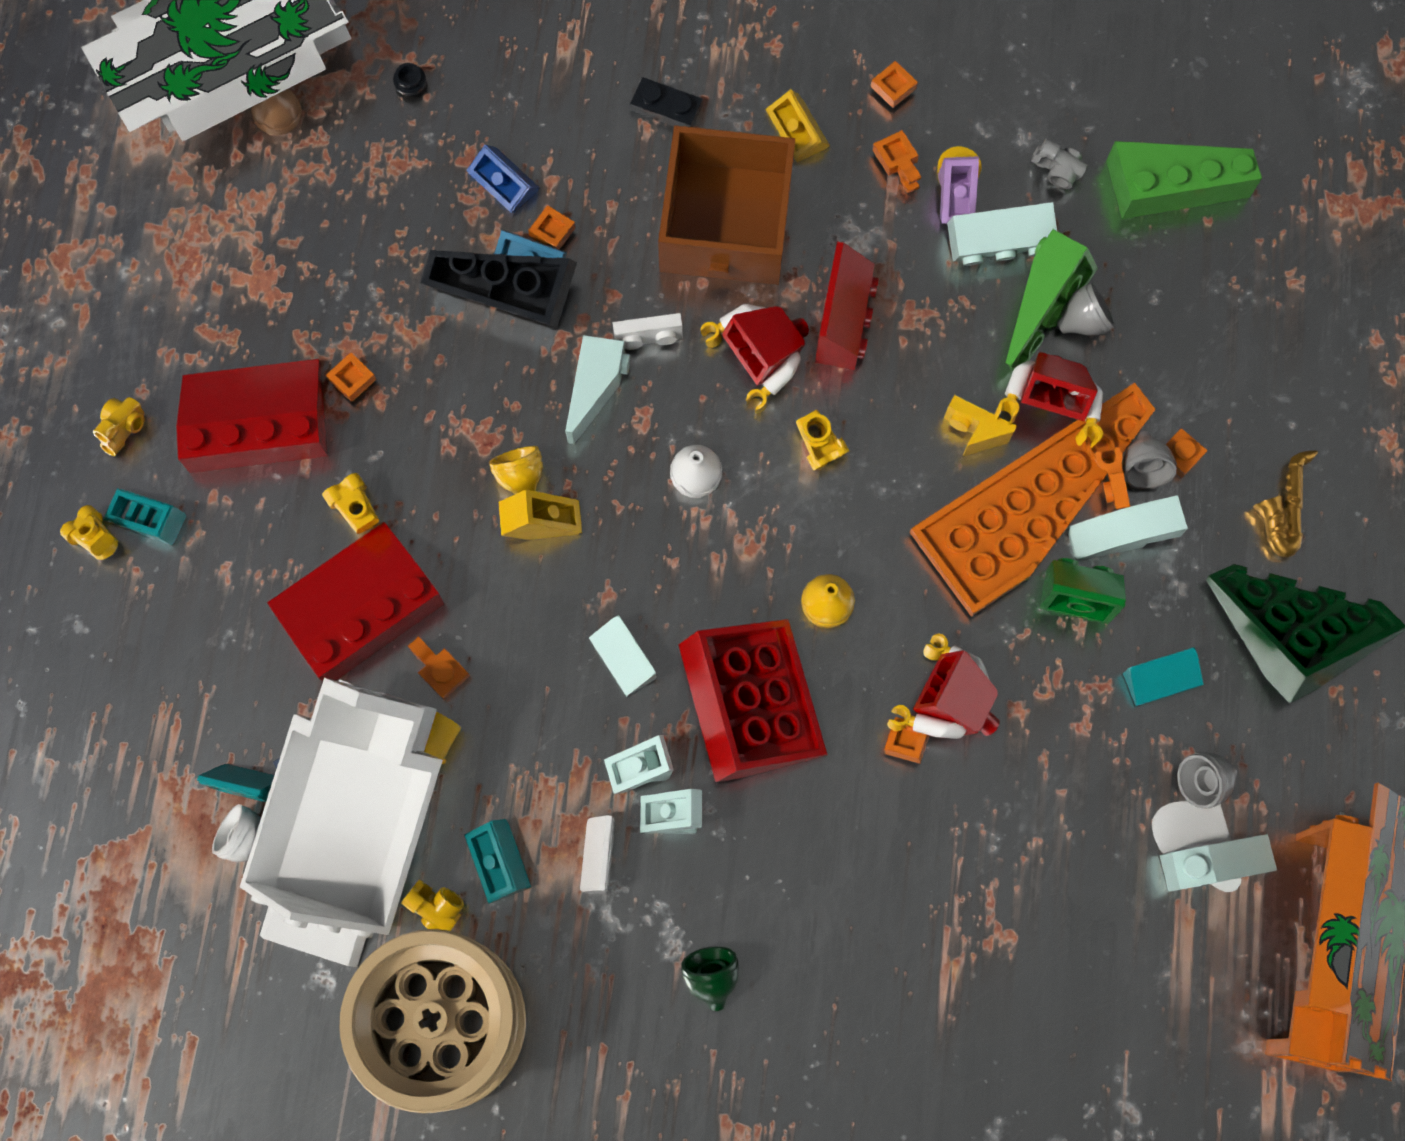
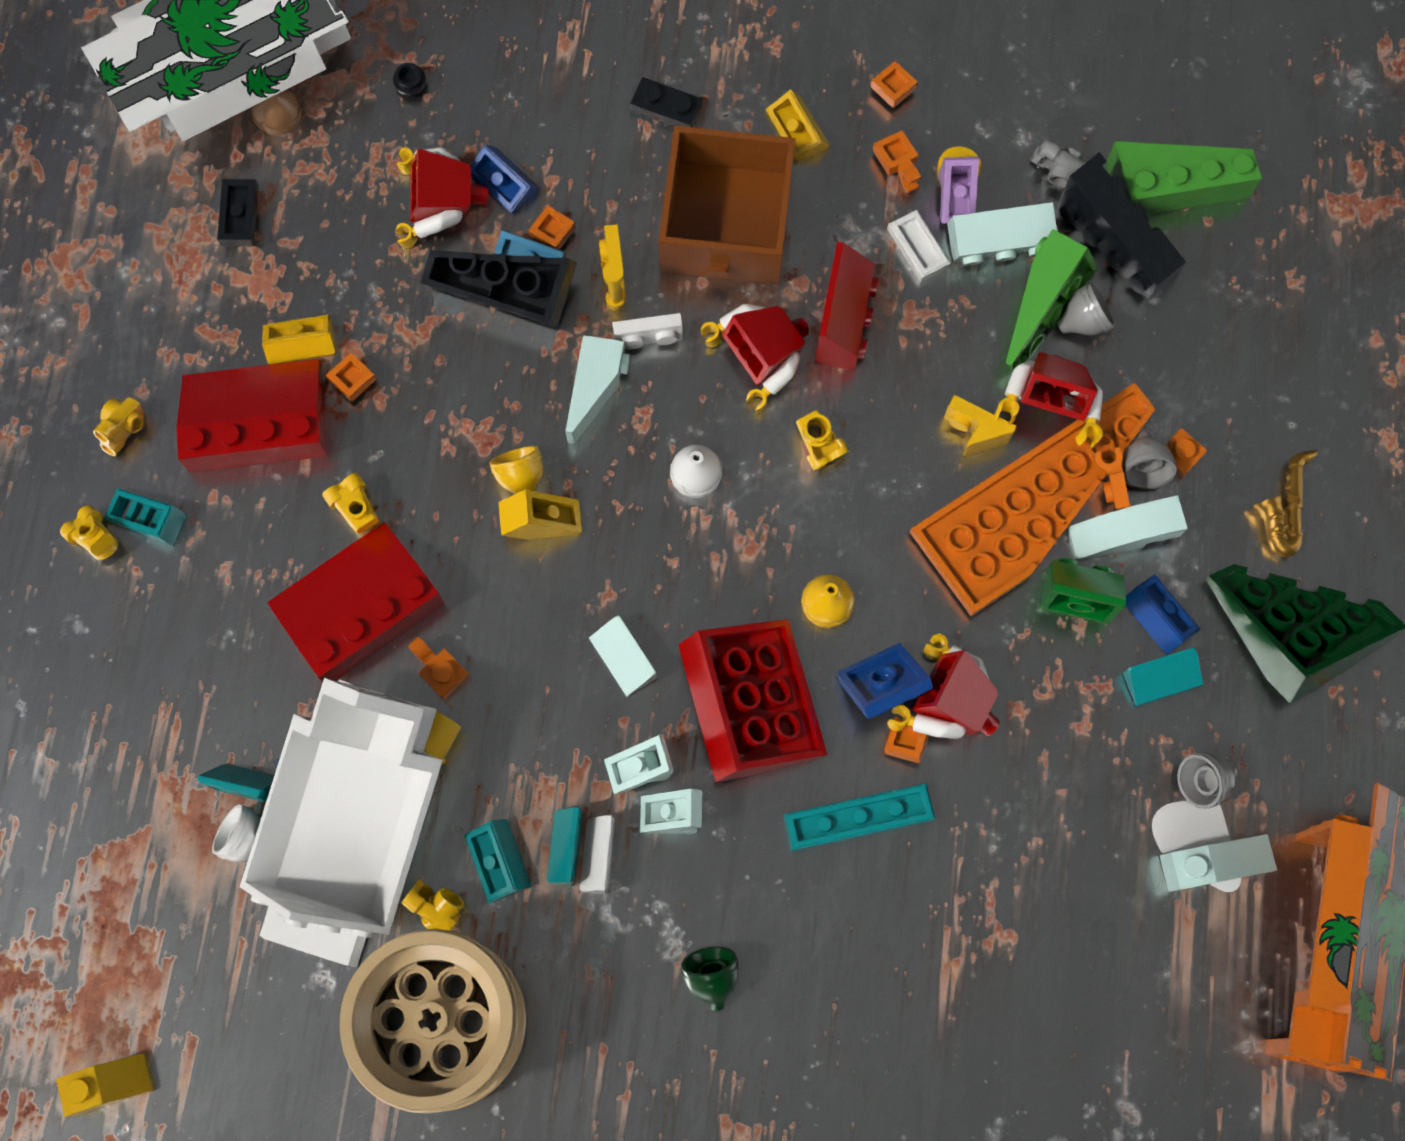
none -> yellow slope [56,1053,155,1117]
none -> black plate [217,179,259,246]
none -> yellow slope [262,314,335,364]
none -> red torso [396,147,489,248]
none -> teal slope [547,807,583,886]
none -> yellow plate [599,224,626,311]
none -> teal tile [784,783,935,852]
none -> blue plate [836,643,933,719]
none -> white tile [887,210,951,283]
none -> black wedge [1057,152,1186,300]
none -> blue slope [1125,574,1201,654]

